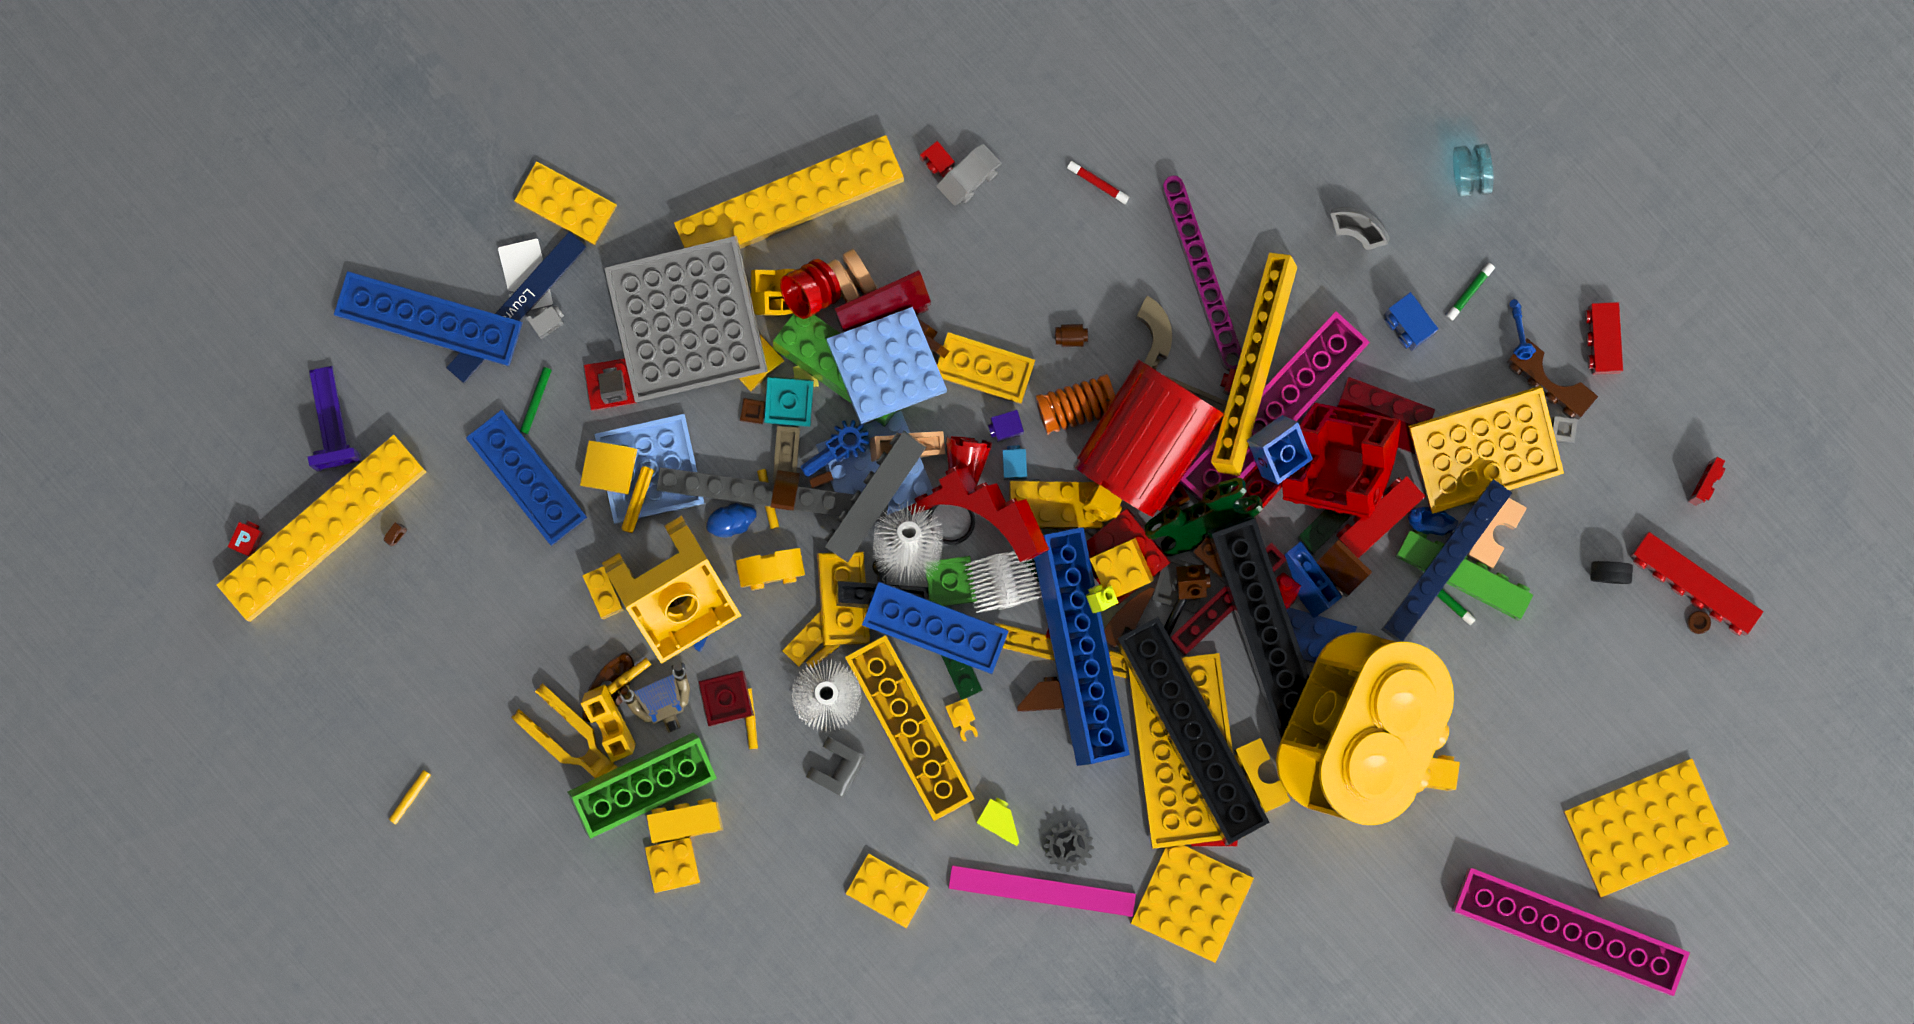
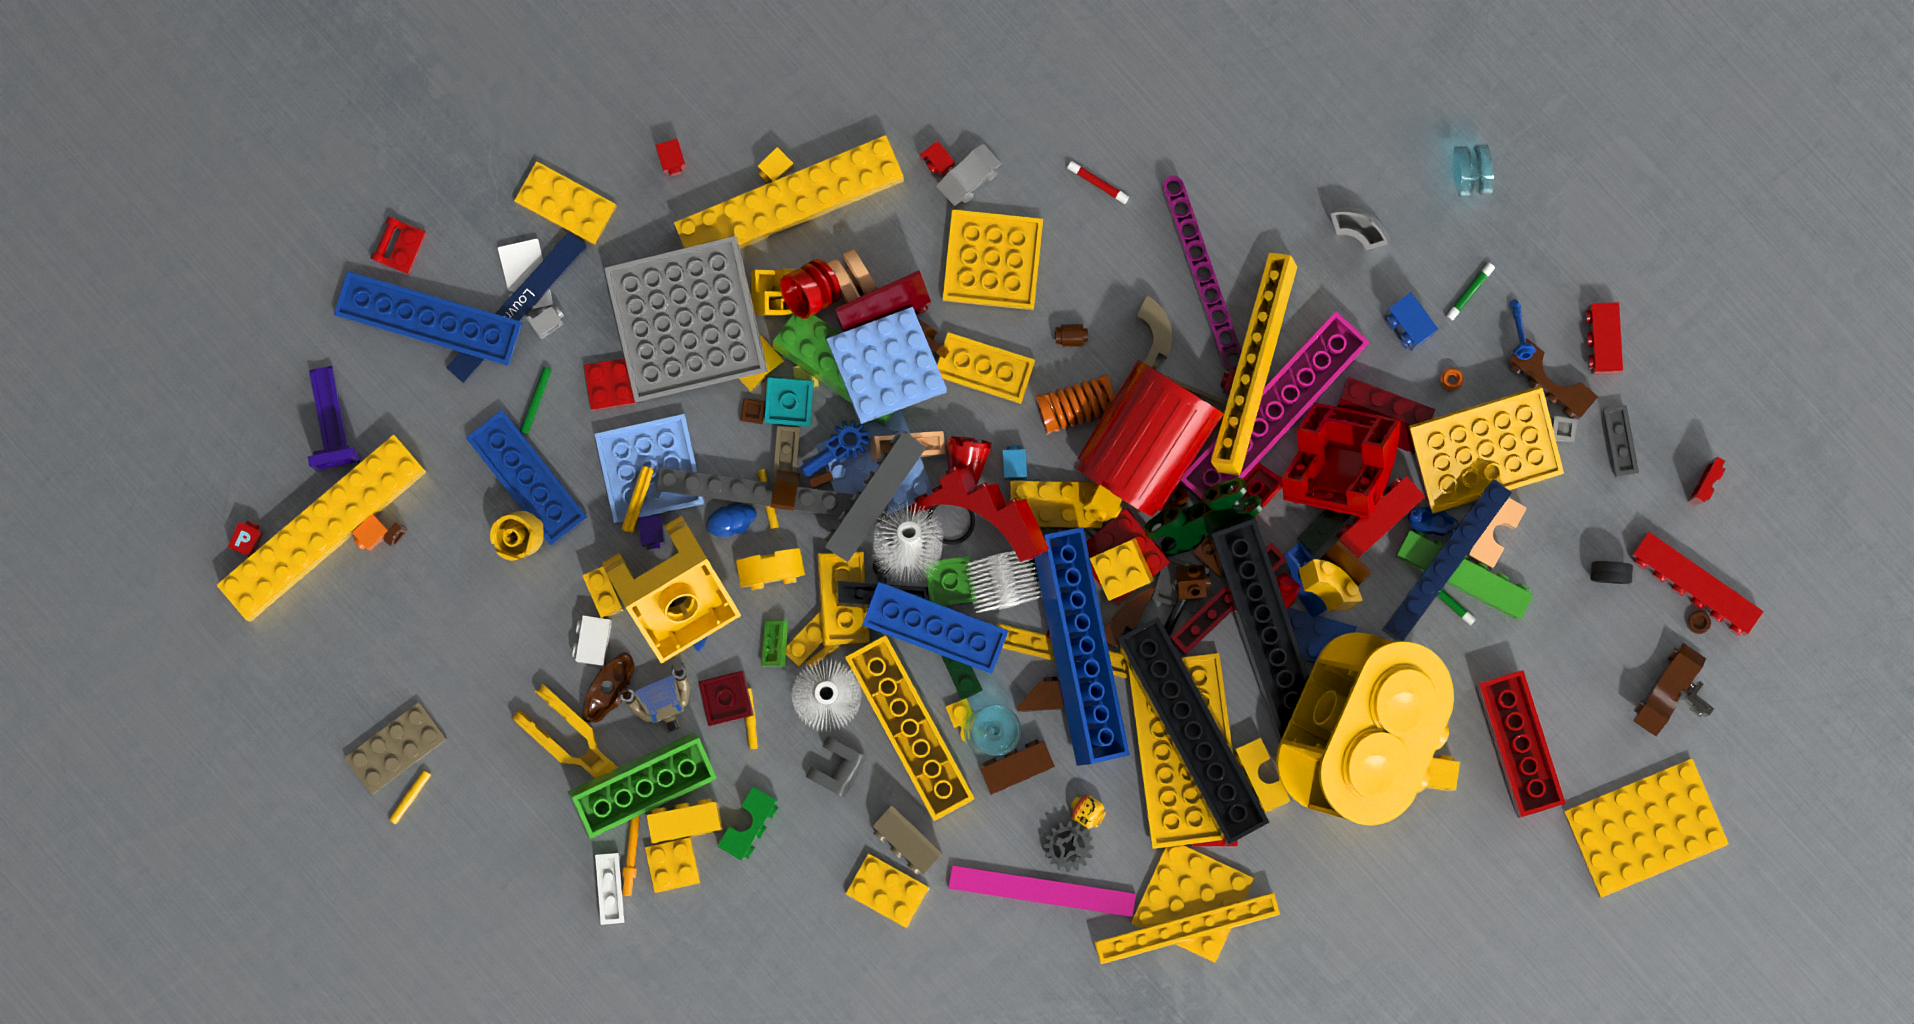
yellow slope [580,440,637,494] -> none
yellow arch [581,685,636,763] -> none
flat silver slope [598,368,628,404] -> none
yellow piece [607,658,652,695] -> none
neon yellow slope [977,797,1019,846] -> none
dark purple brick [988,410,1024,442] -> none
neon yellow plate [1086,584,1118,613] -> none
blue brick [1247,415,1313,484] -> none
dark pink brick [1451,868,1690,996] -> none
none -> dark tan plate [344,702,447,795]
none -> orange brick [352,514,389,551]
none -> red plate [370,217,426,275]
none -> yellow brick [490,511,544,561]
none -> white brick [572,615,612,667]
none -> white plate [595,853,625,925]
none -> light orange bar [622,756,640,896]
none -> dark purple brick [638,515,665,550]
none -> red brick [656,138,687,176]
none -> green arch [717,787,779,861]
none -> yellow brick [758,147,794,184]
none -> bright green plate [761,620,788,667]
none -> dark tan slope [873,805,943,875]
none -> yellow plate [943,209,1043,311]
none -> clear light blue wheel [964,705,1021,757]
none -> reddish brown brick [980,739,1055,795]
none -> yellow head [1070,794,1106,829]
none -> yellow tile [1094,892,1280,965]
none -> yellow brick [1299,559,1363,612]
none -> orange plate [1440,368,1464,391]
none -> red brick [1476,670,1566,818]
none -> dark grey plate [1603,405,1639,477]
none -> reddish brown brick [1633,643,1706,737]
none -> clear smoke bracket [1683,681,1714,717]

